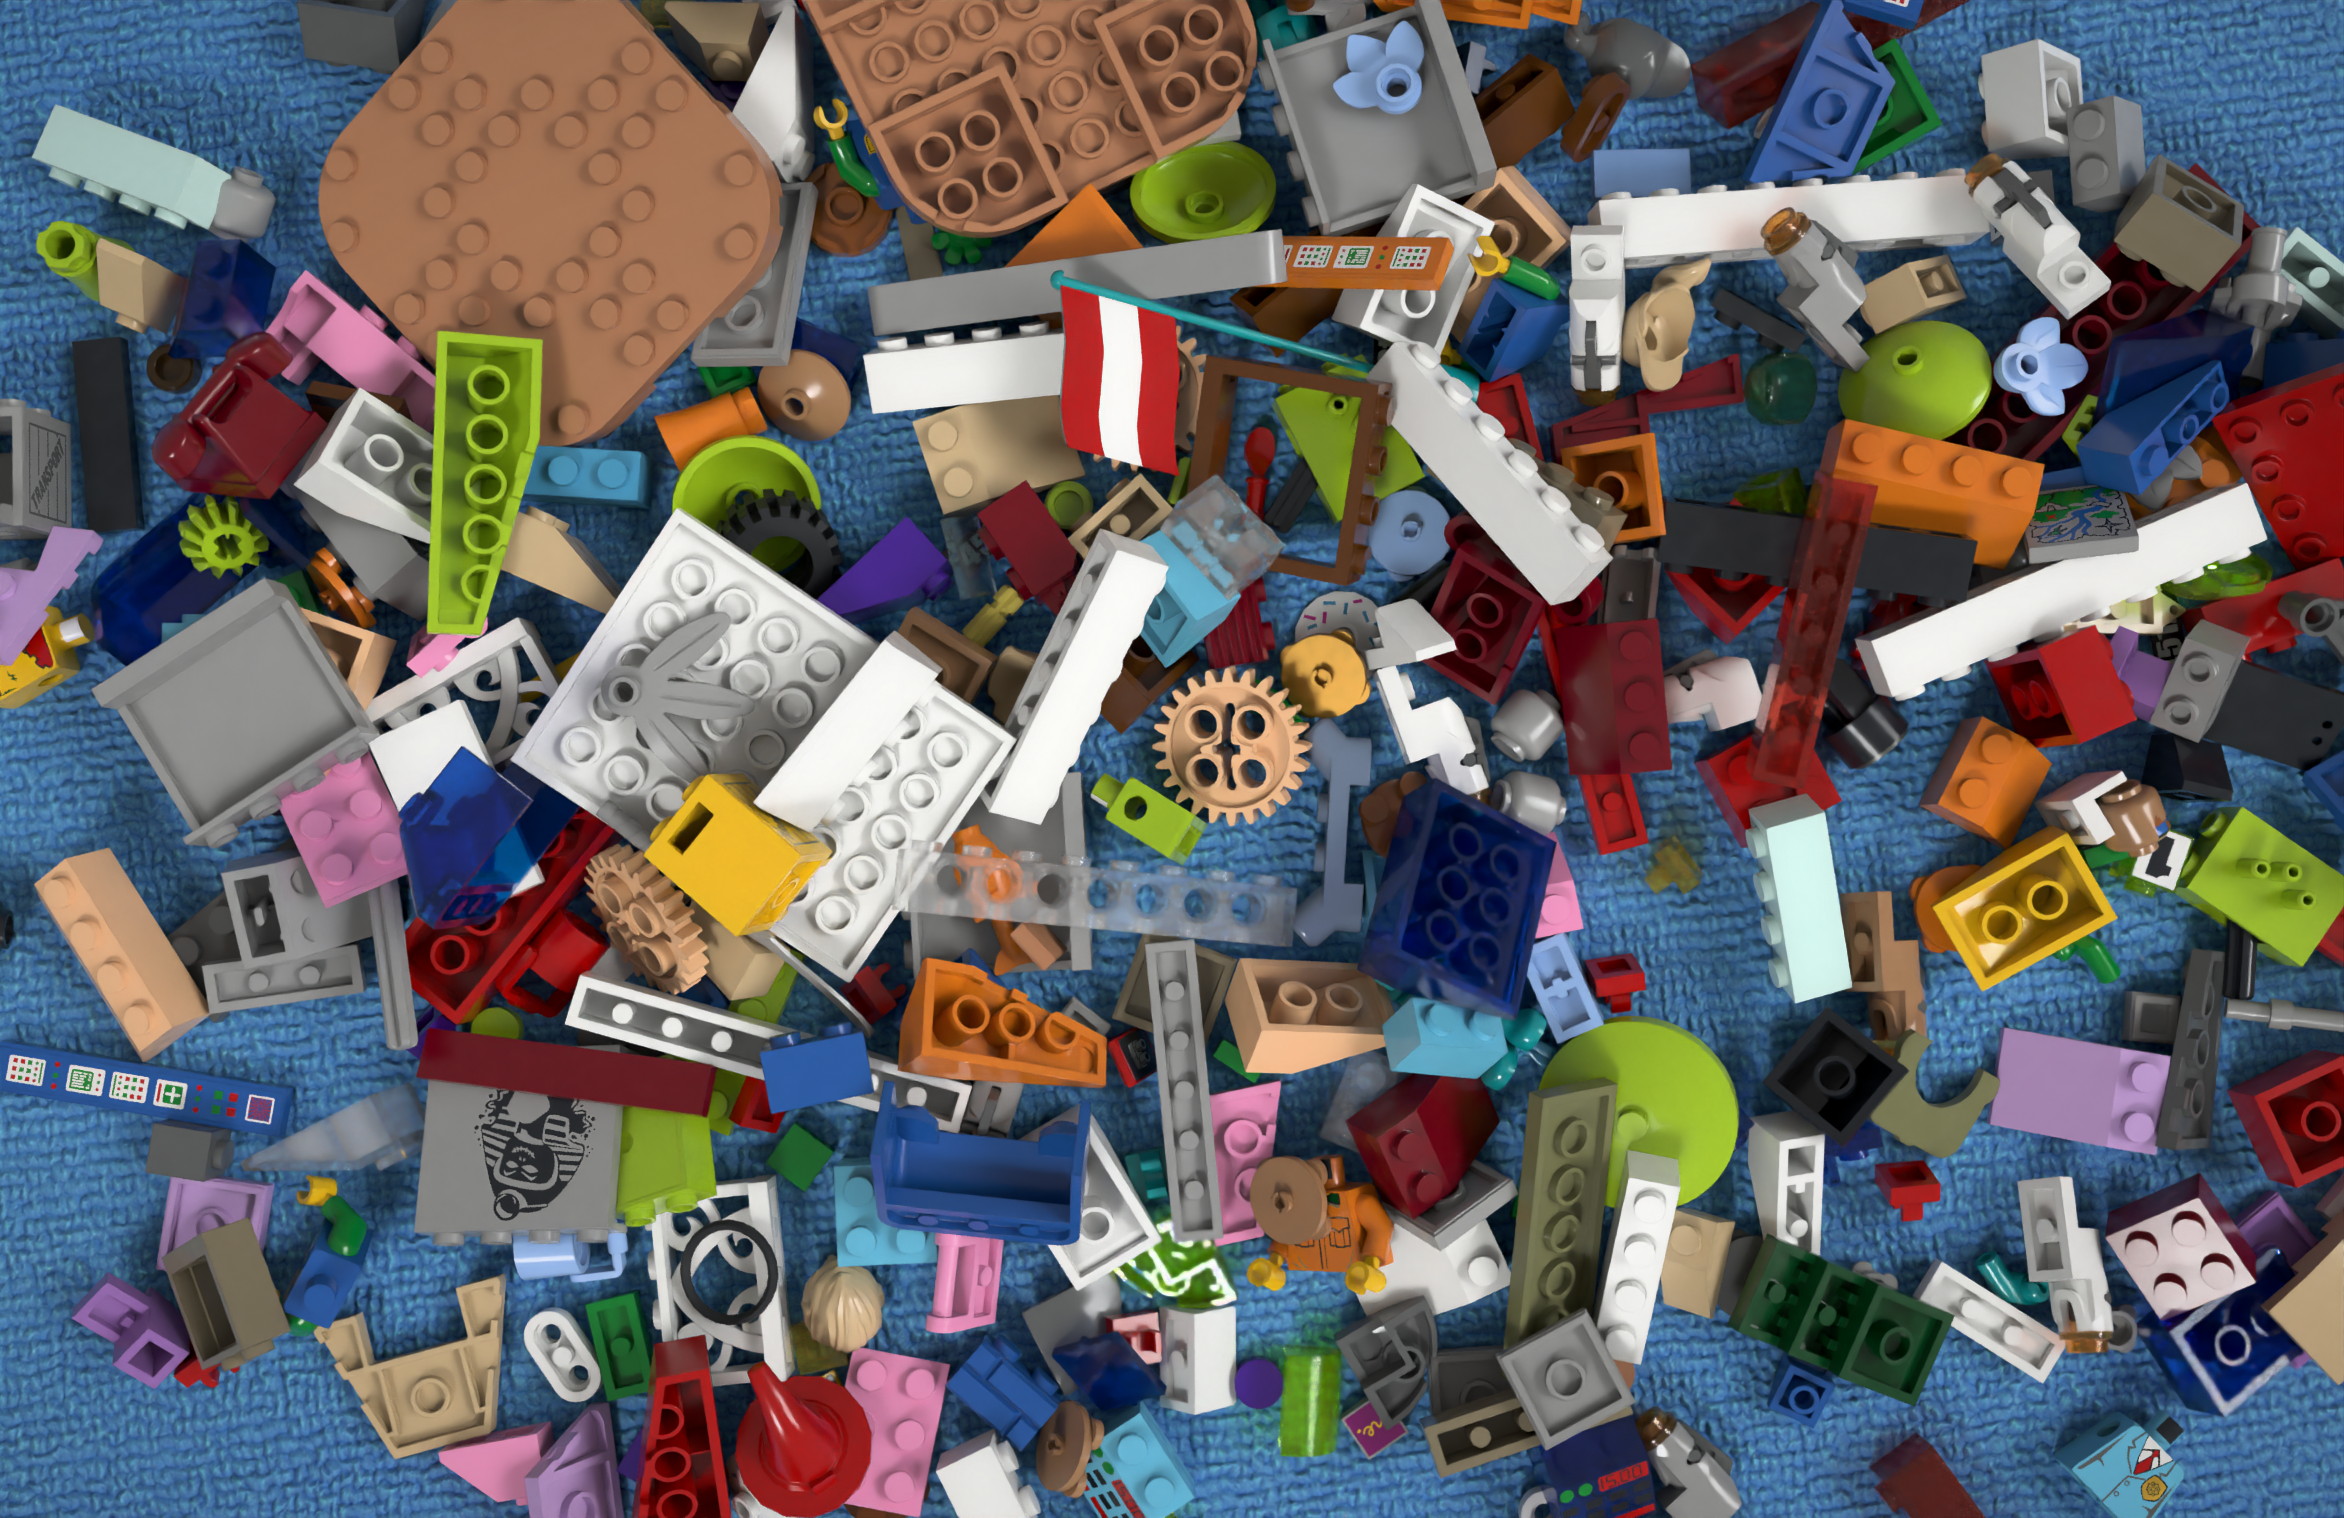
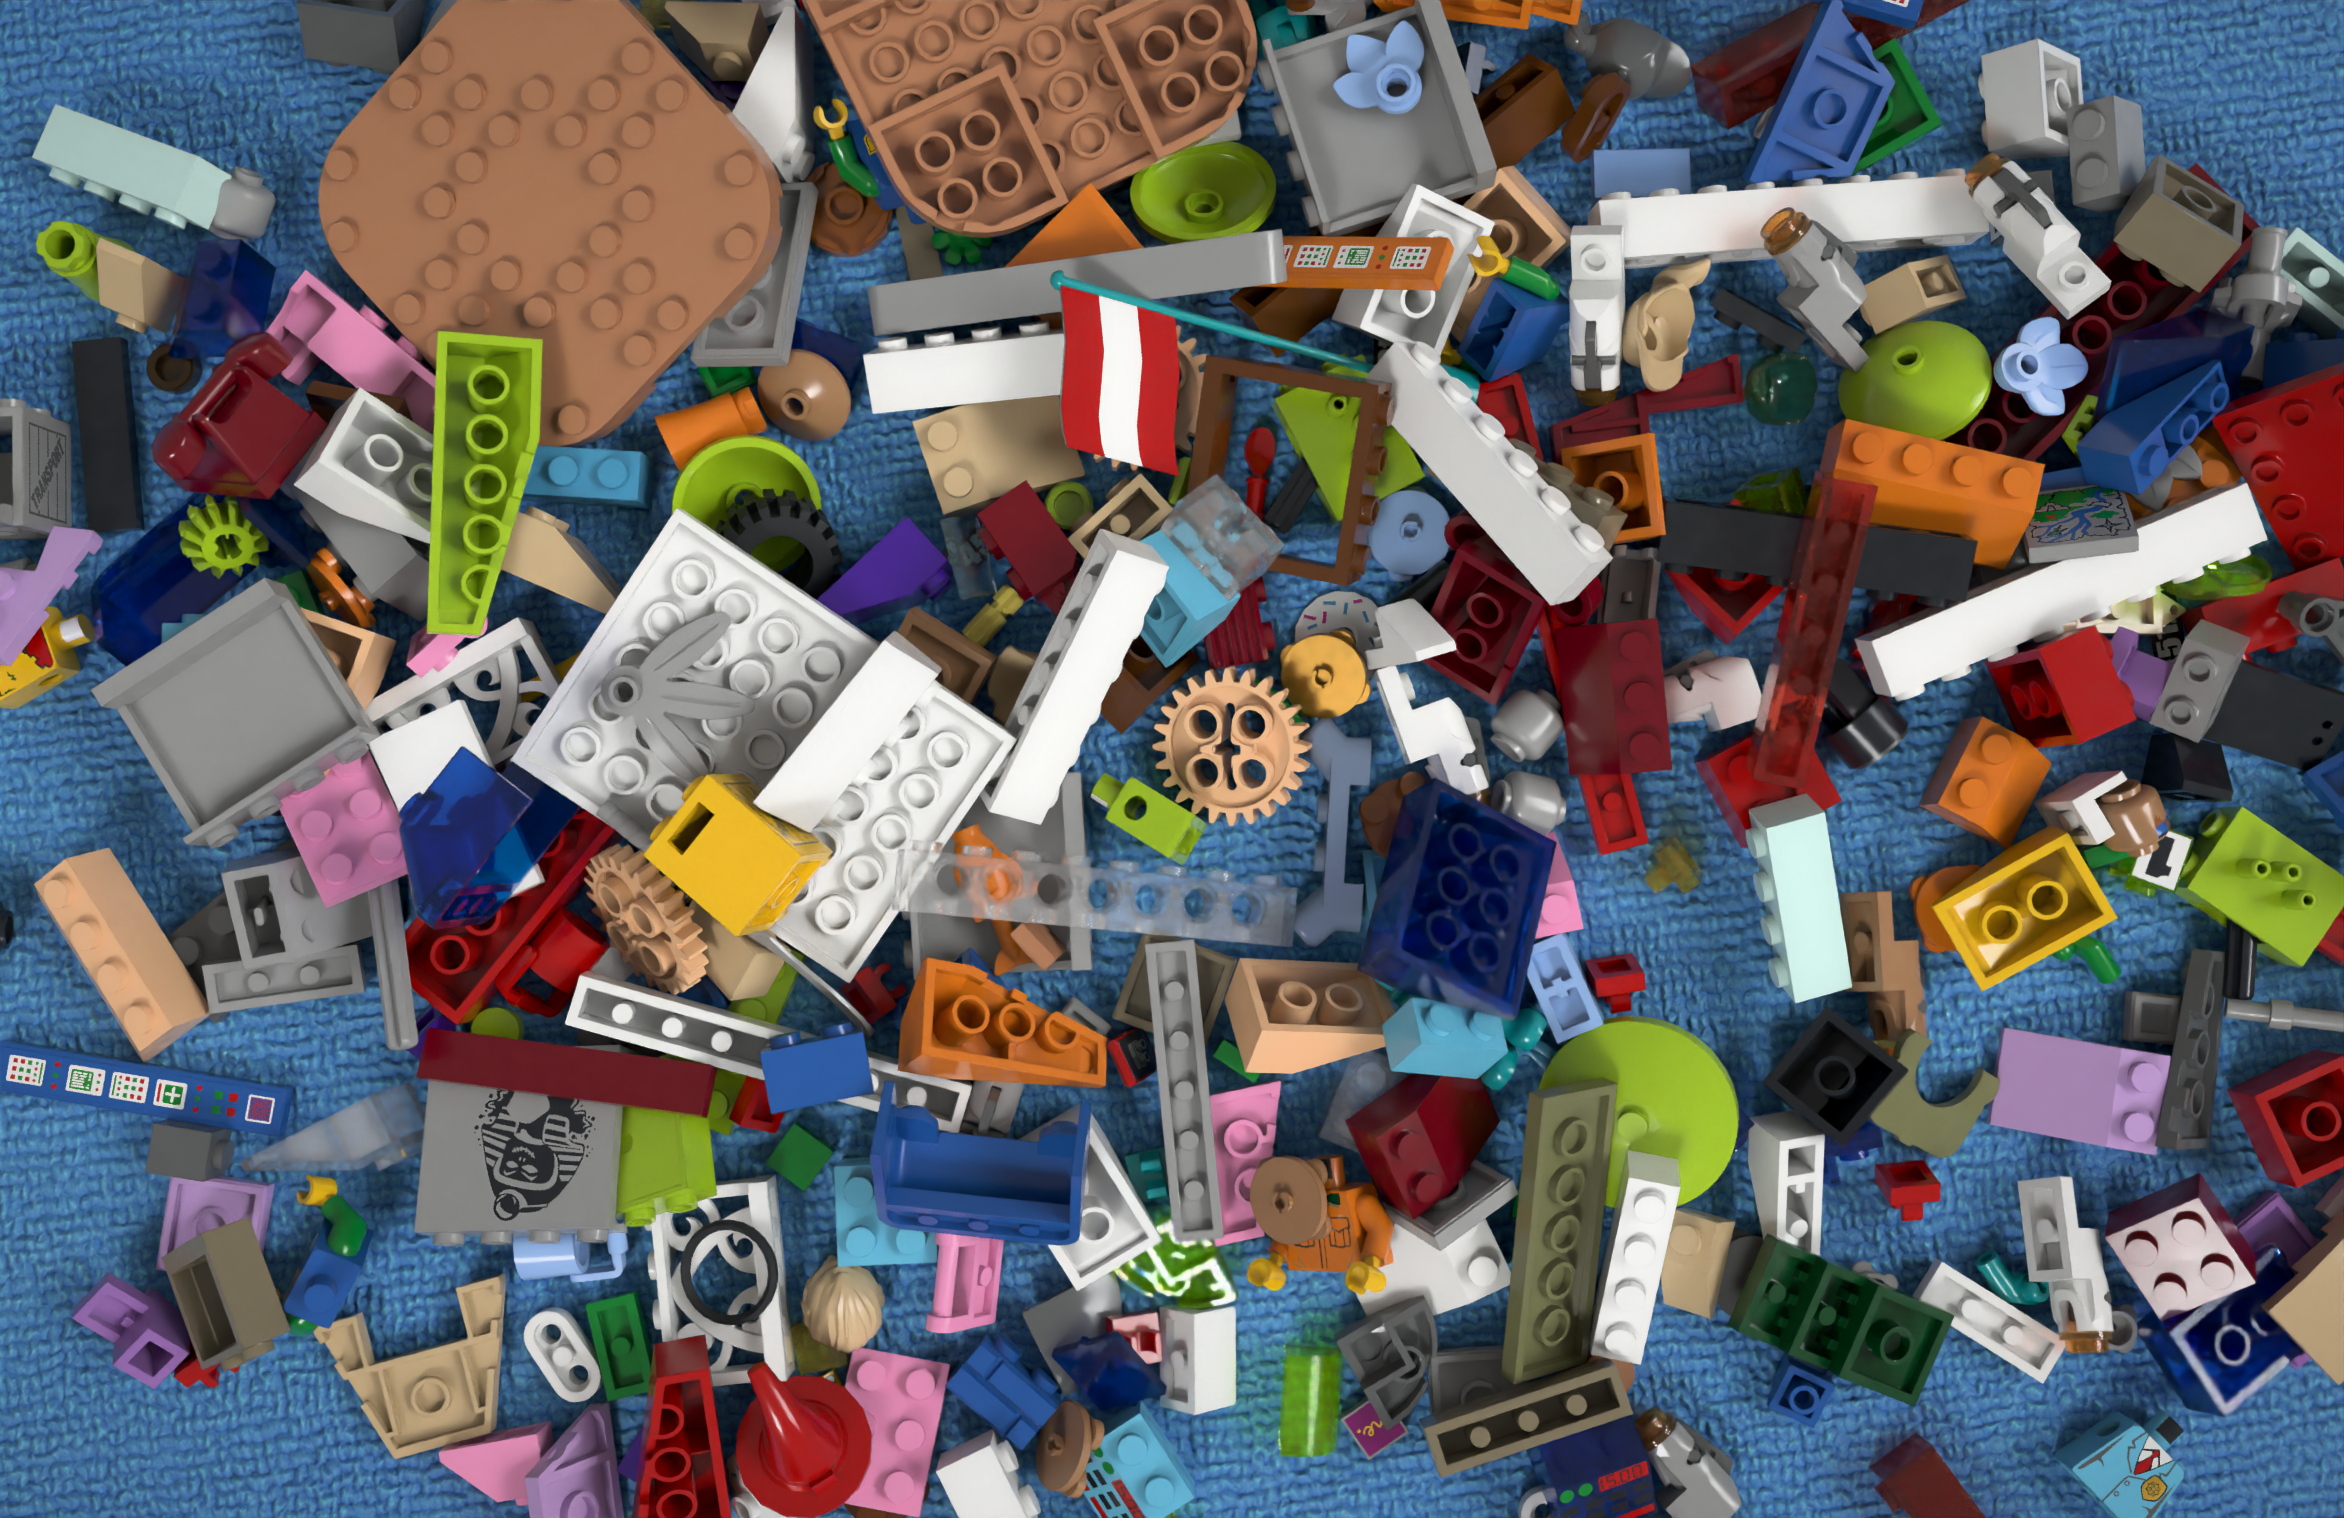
dark purple tile [1234,1356,1284,1409] -> none
light grey tile [1495,1307,1636,1450] -> none

